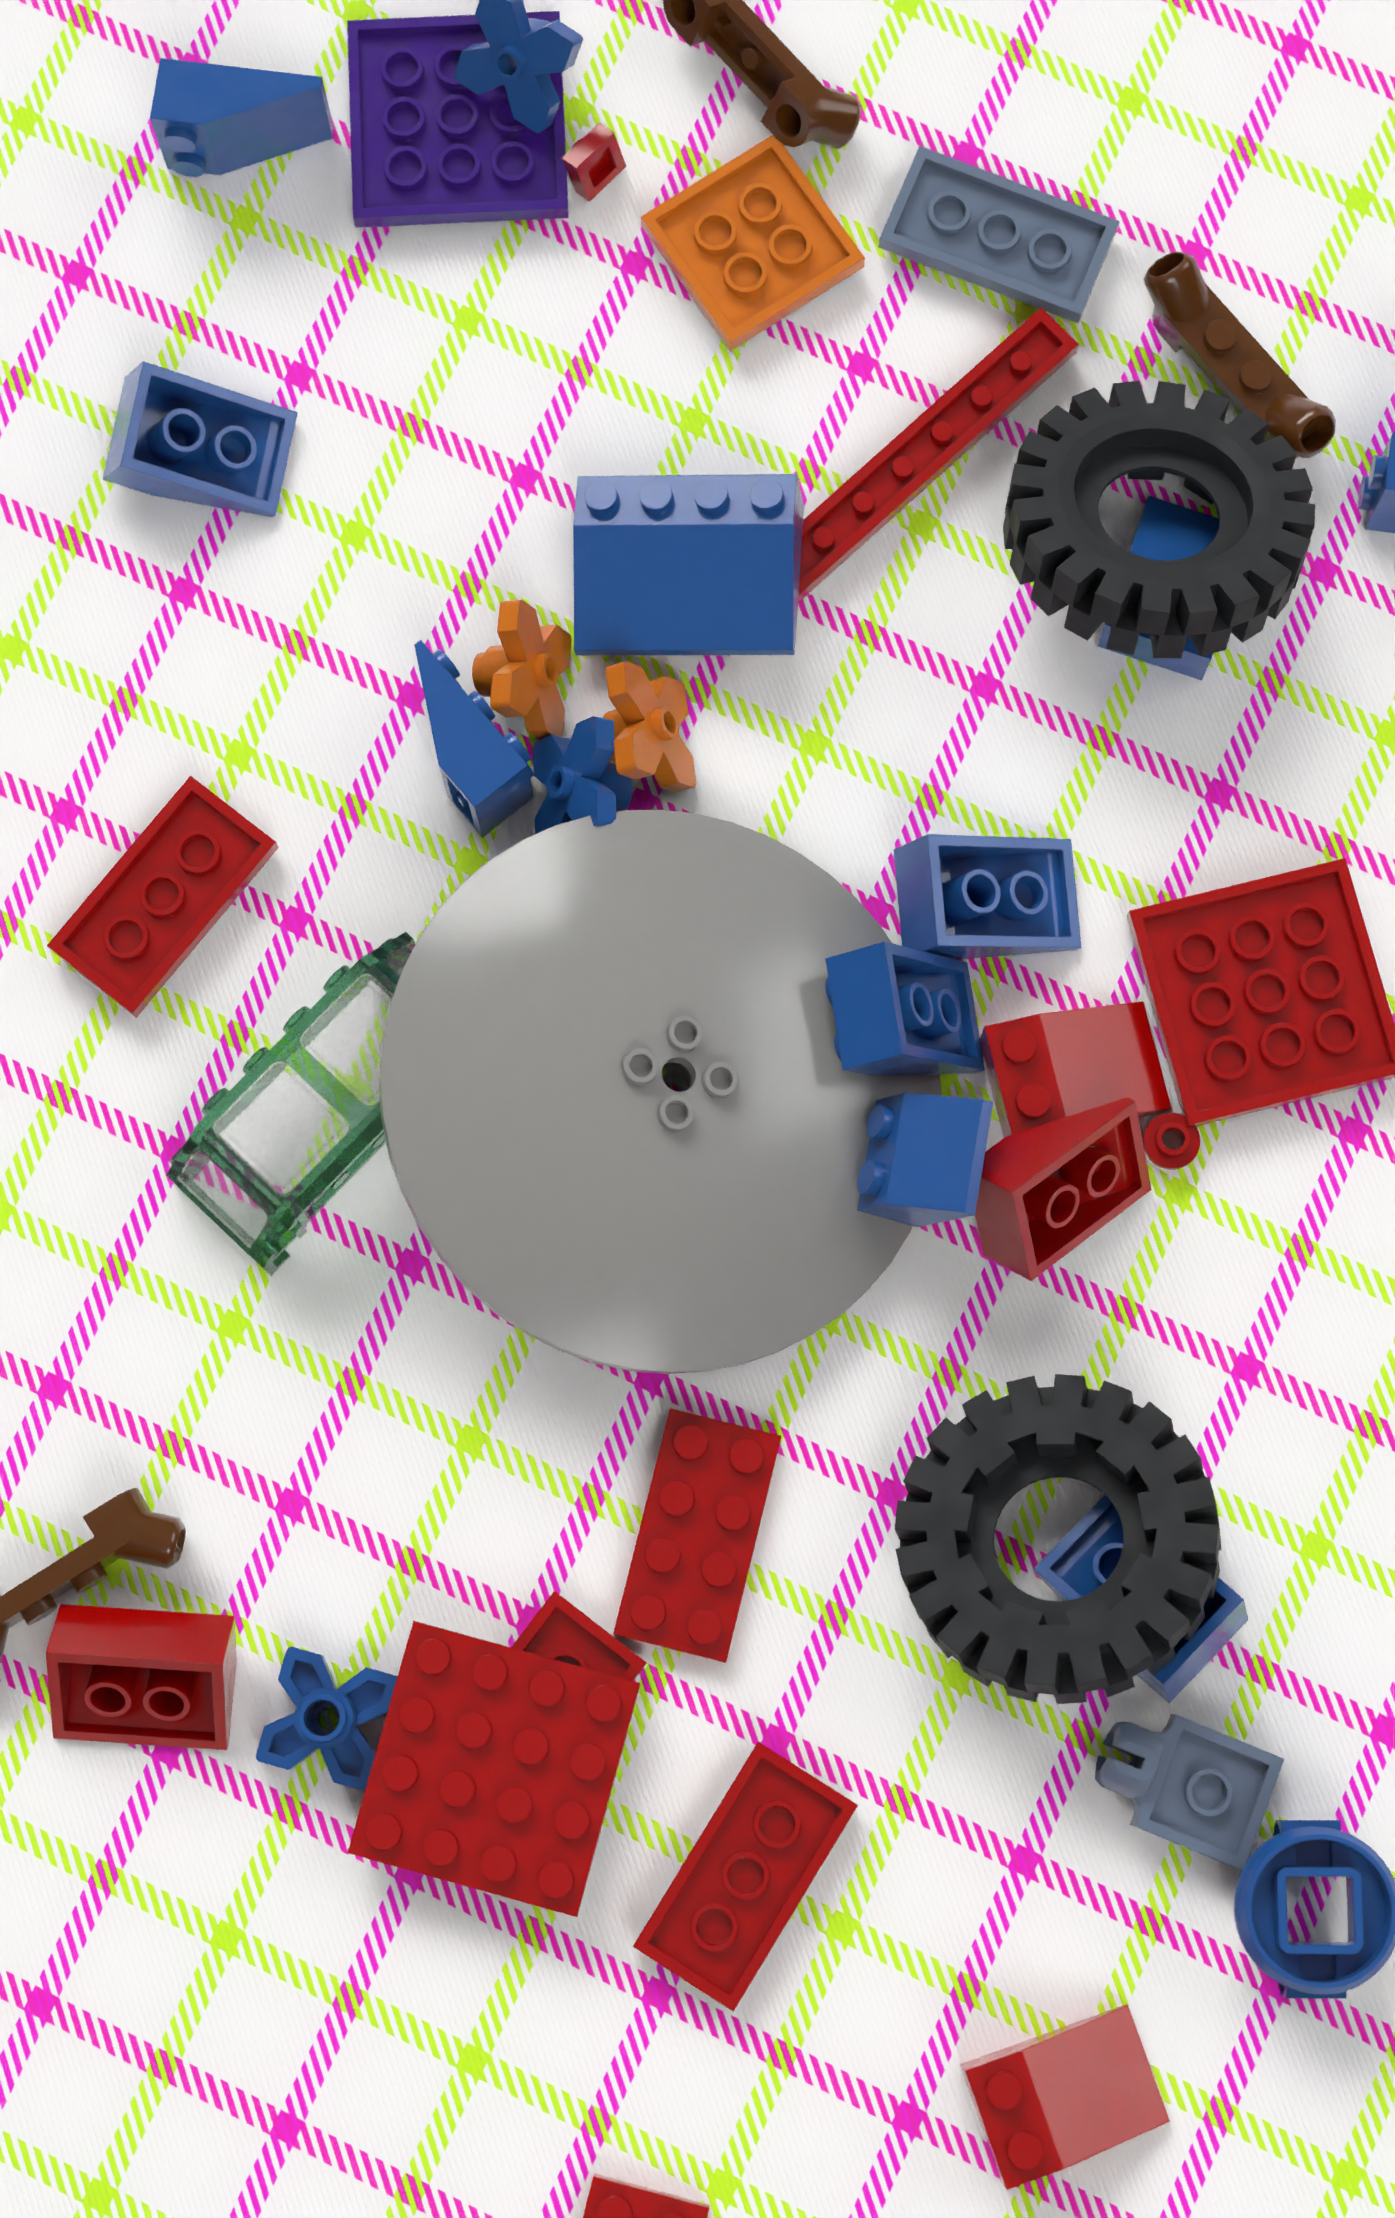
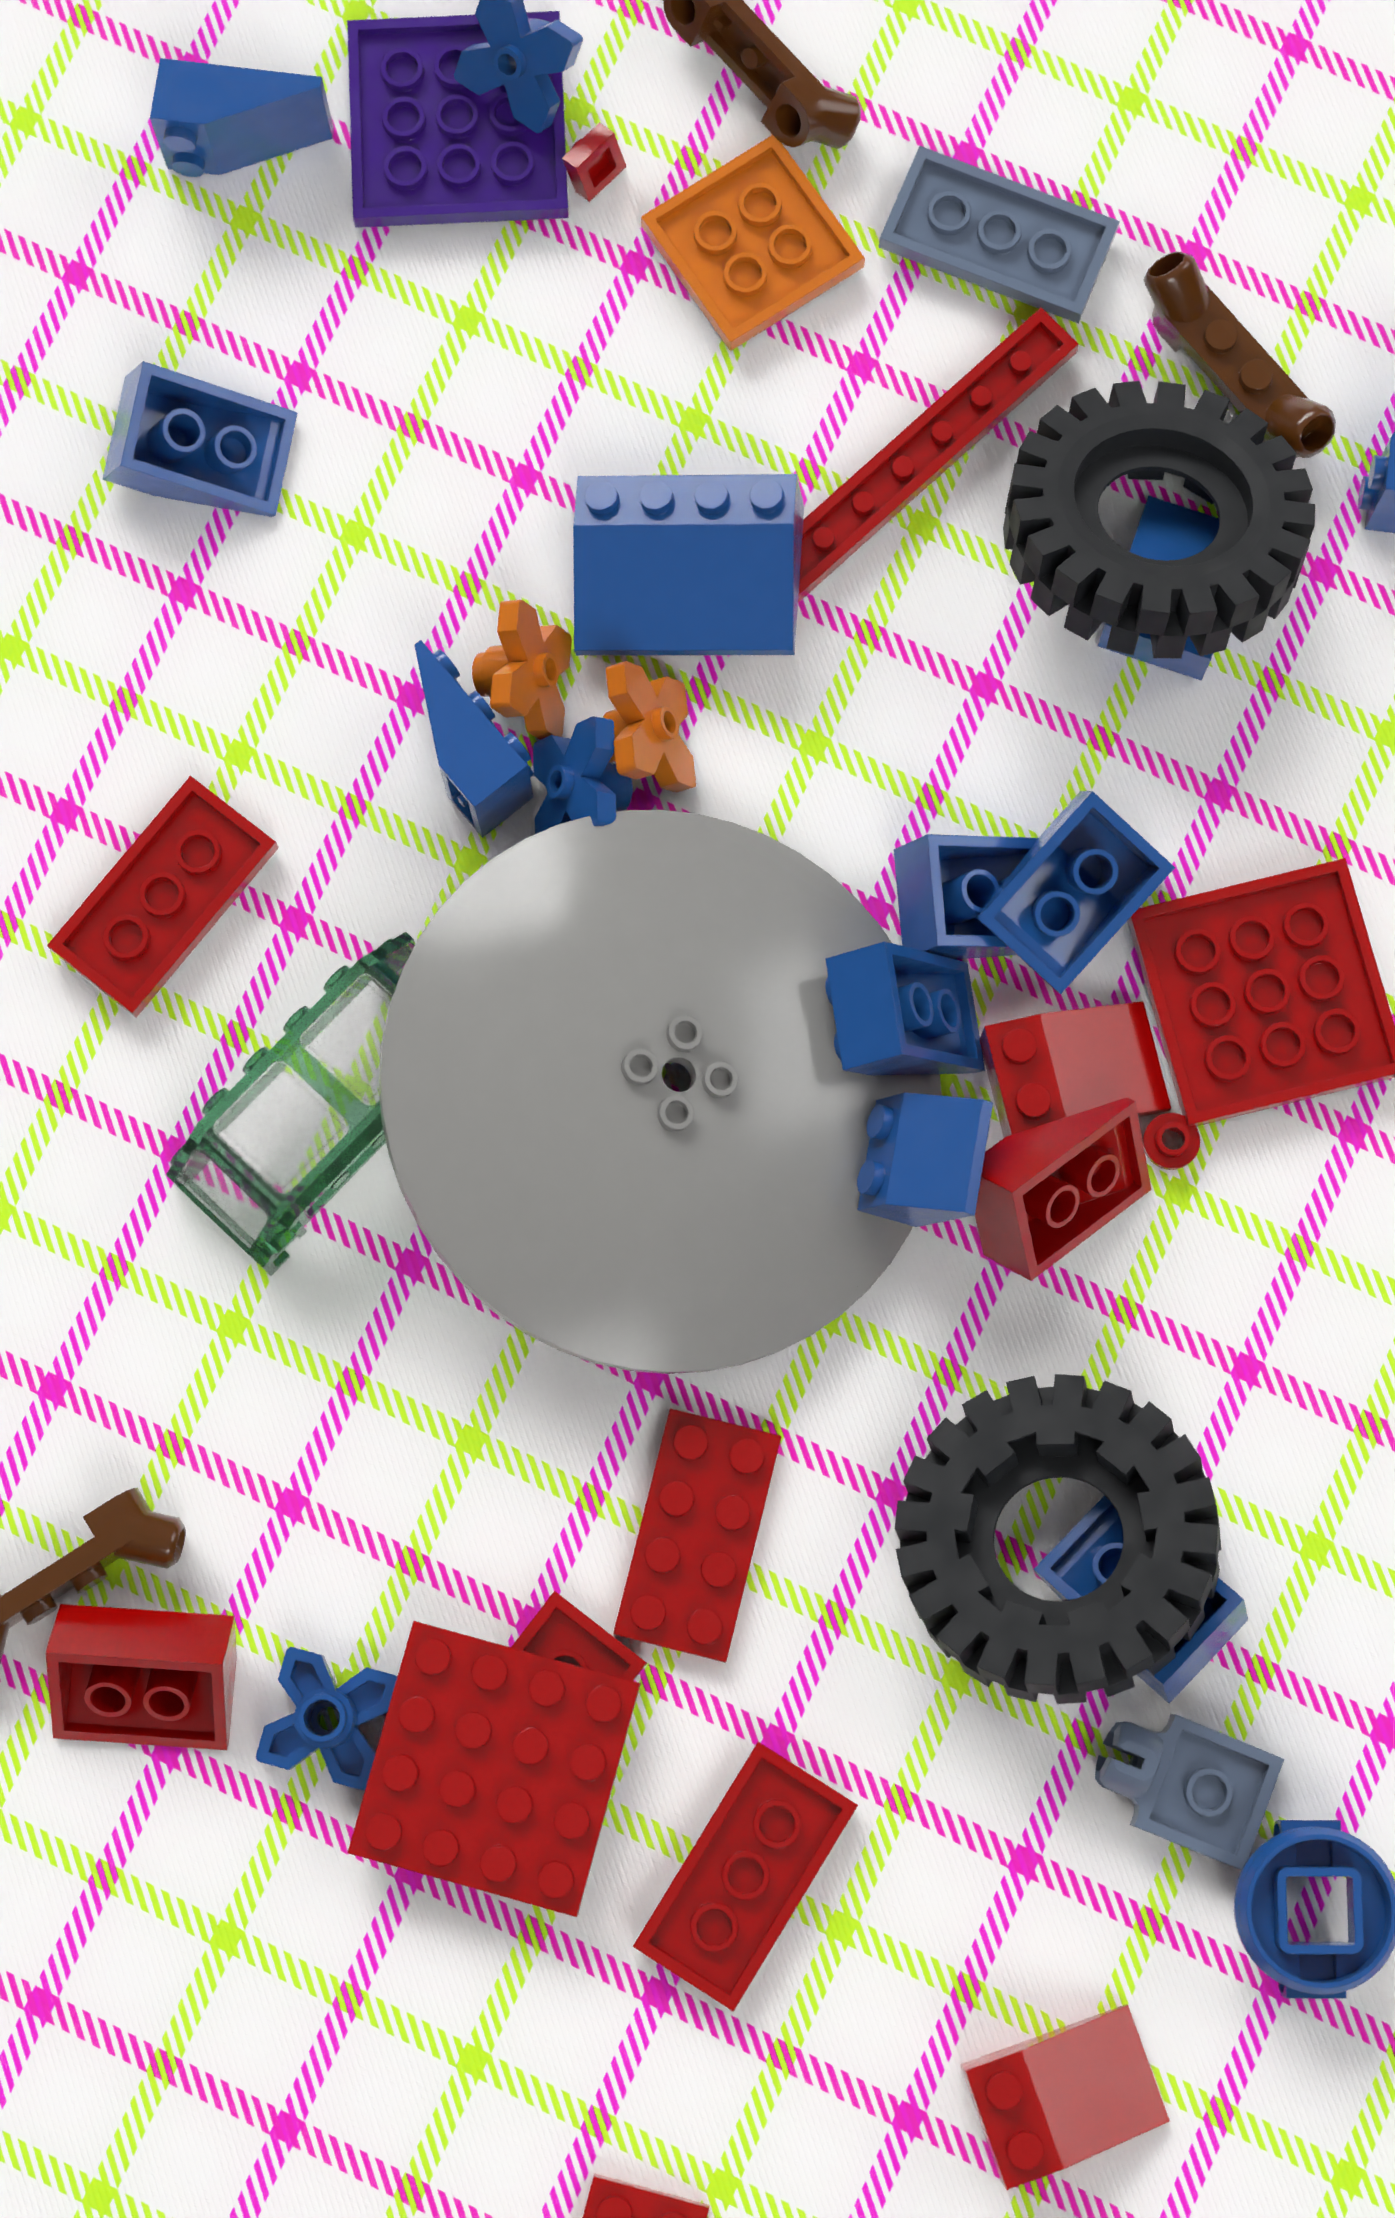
none -> blue slope [977,791,1175,994]

